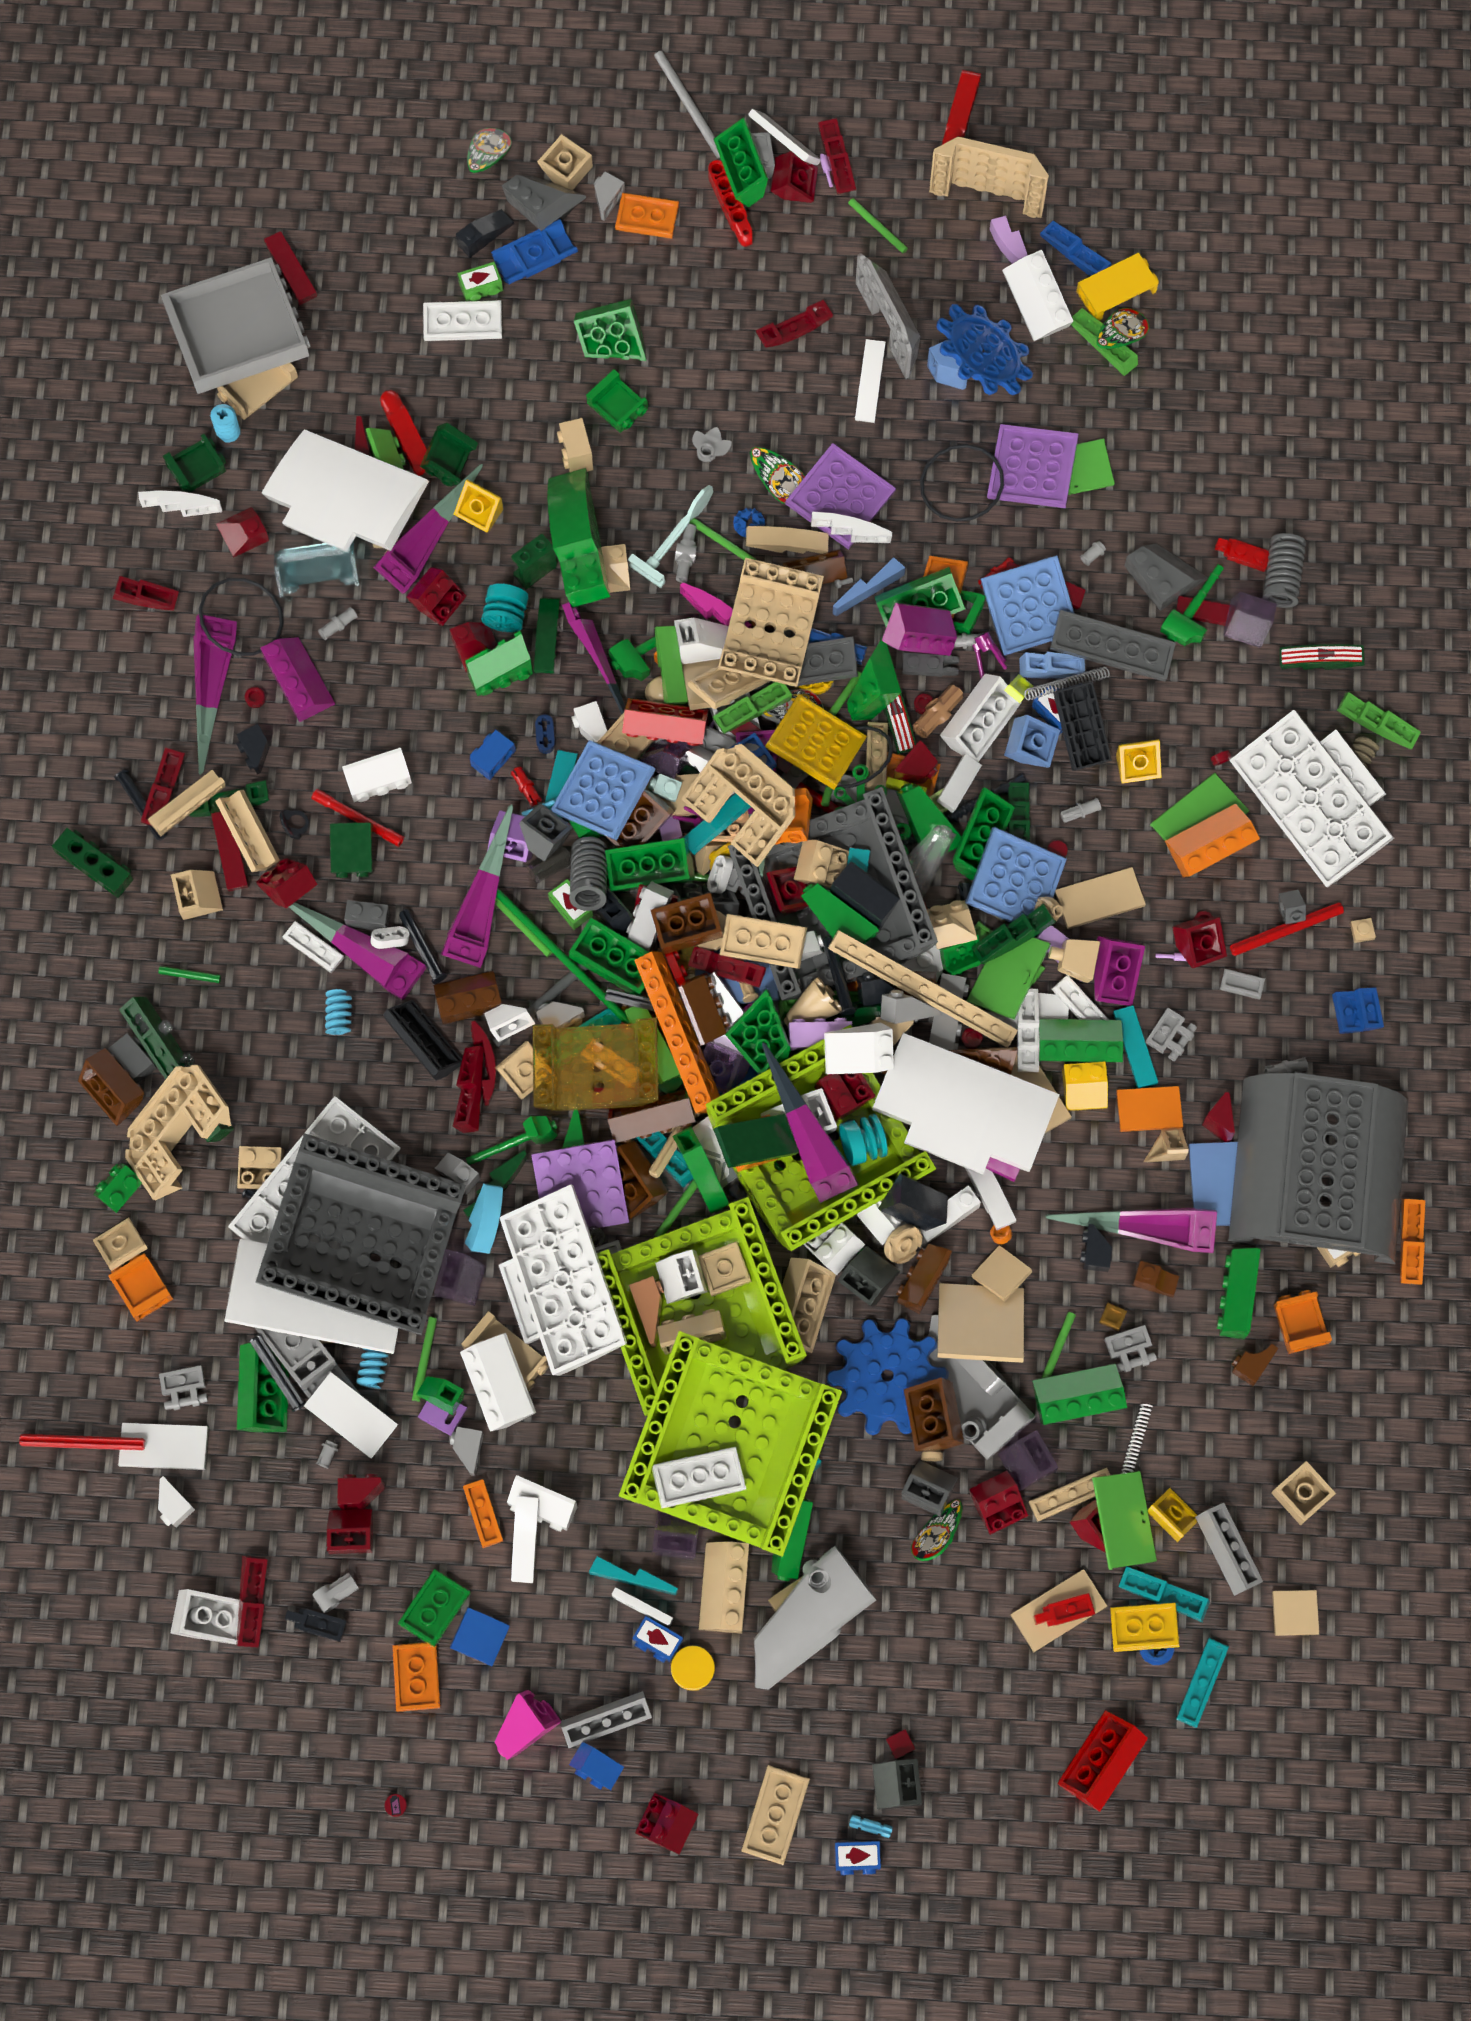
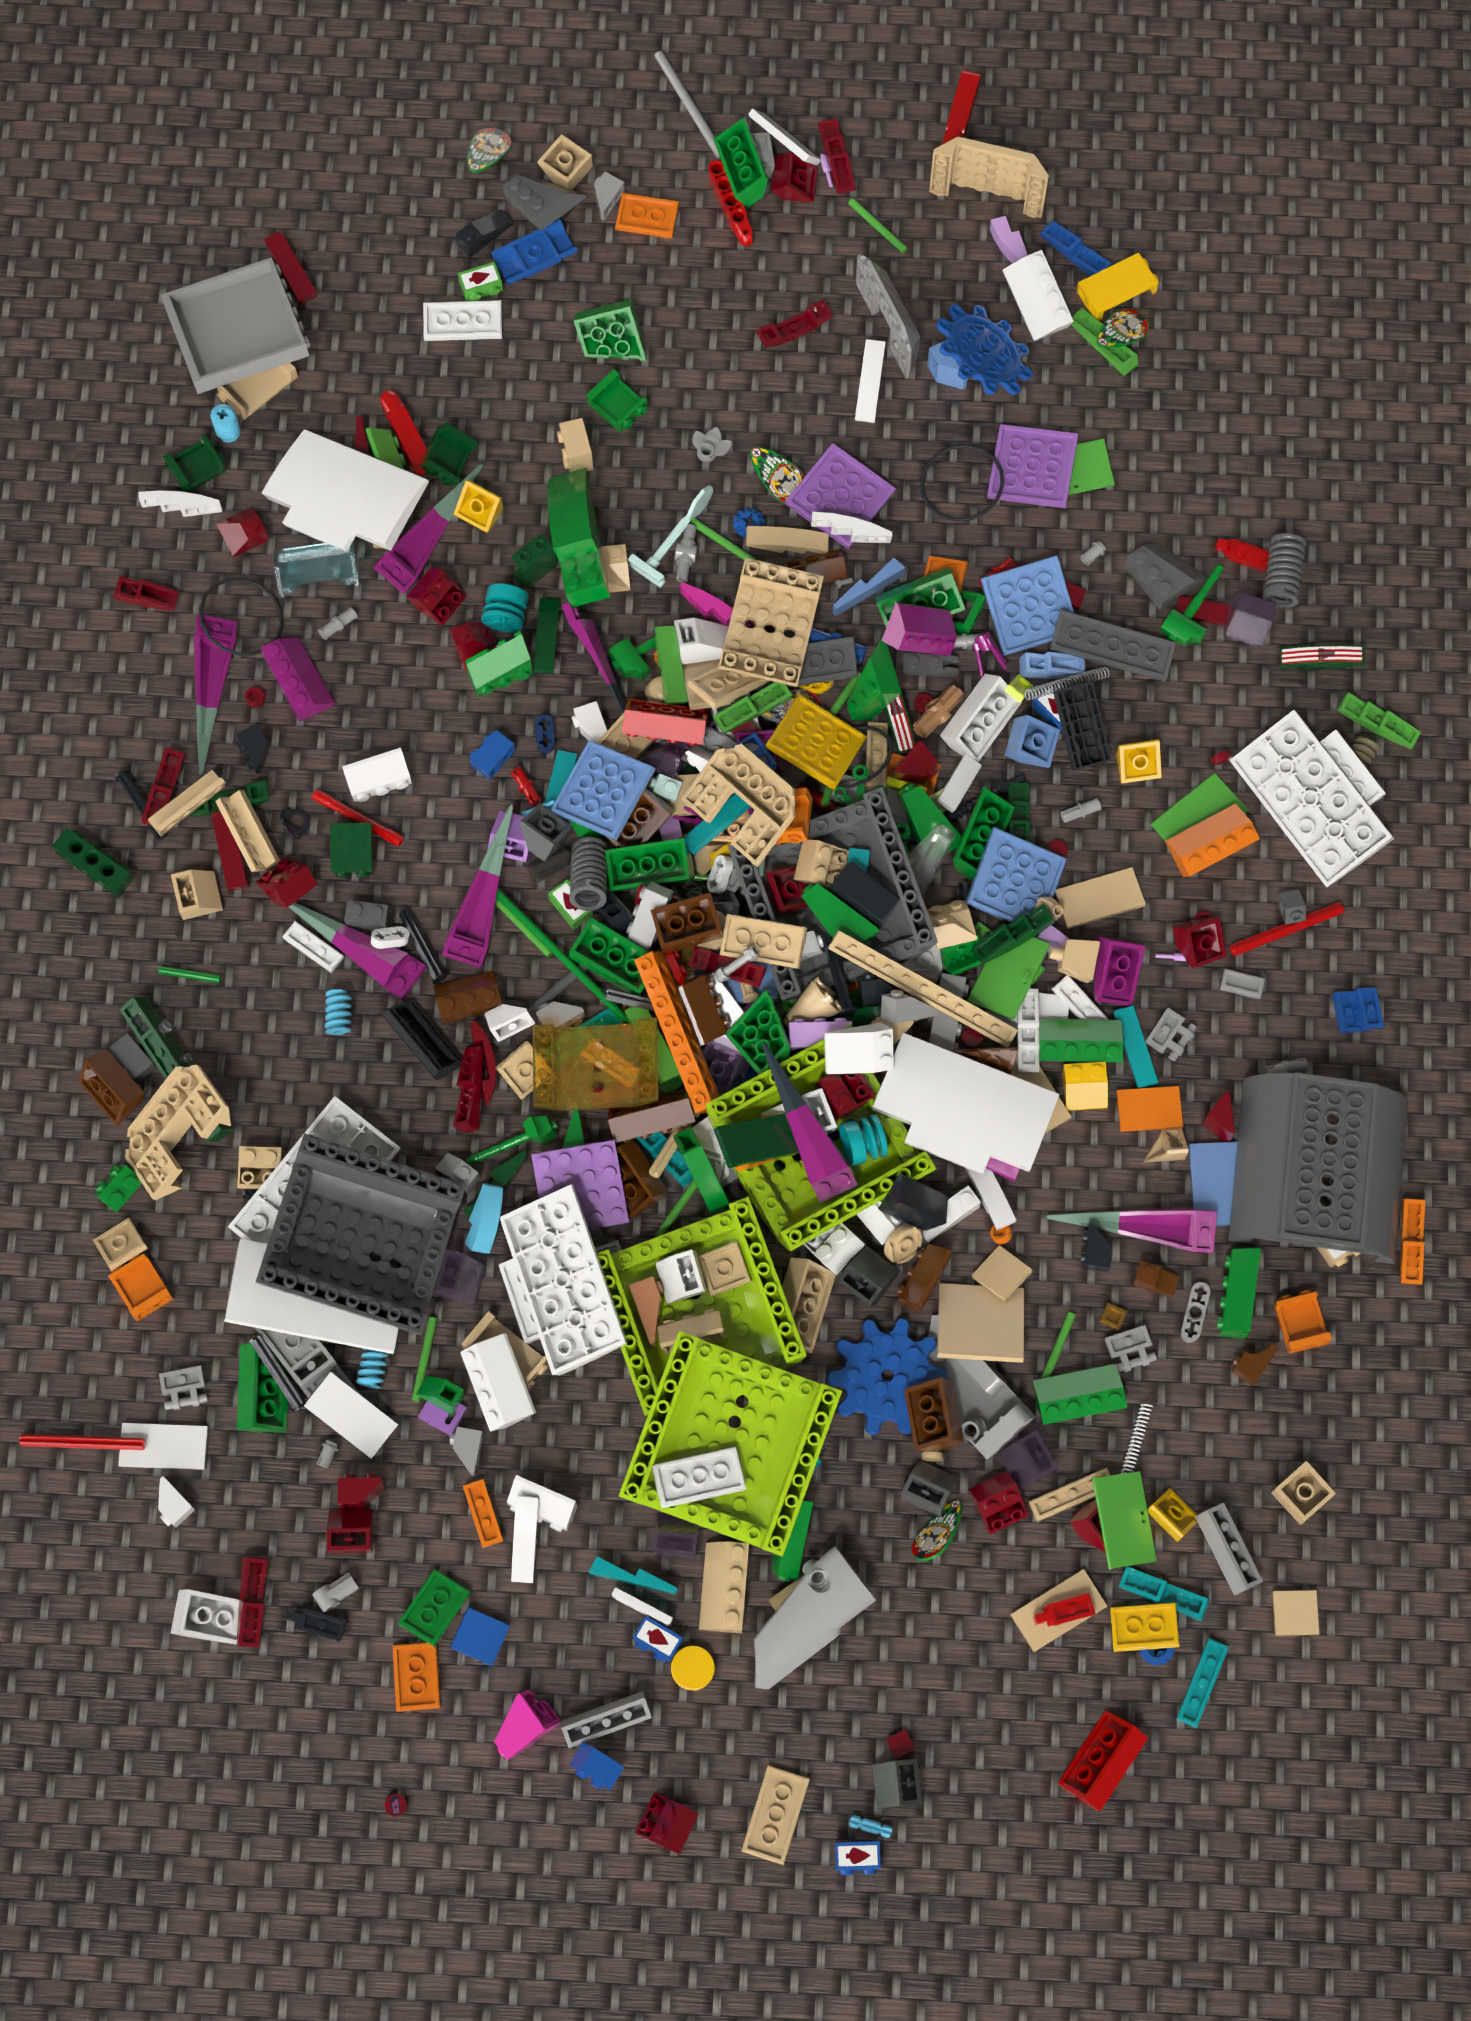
tan plate [1350,918,1376,943] -> none
none -> light grey bar [714,945,760,983]
none -> light grey beam [1180,1282,1210,1343]

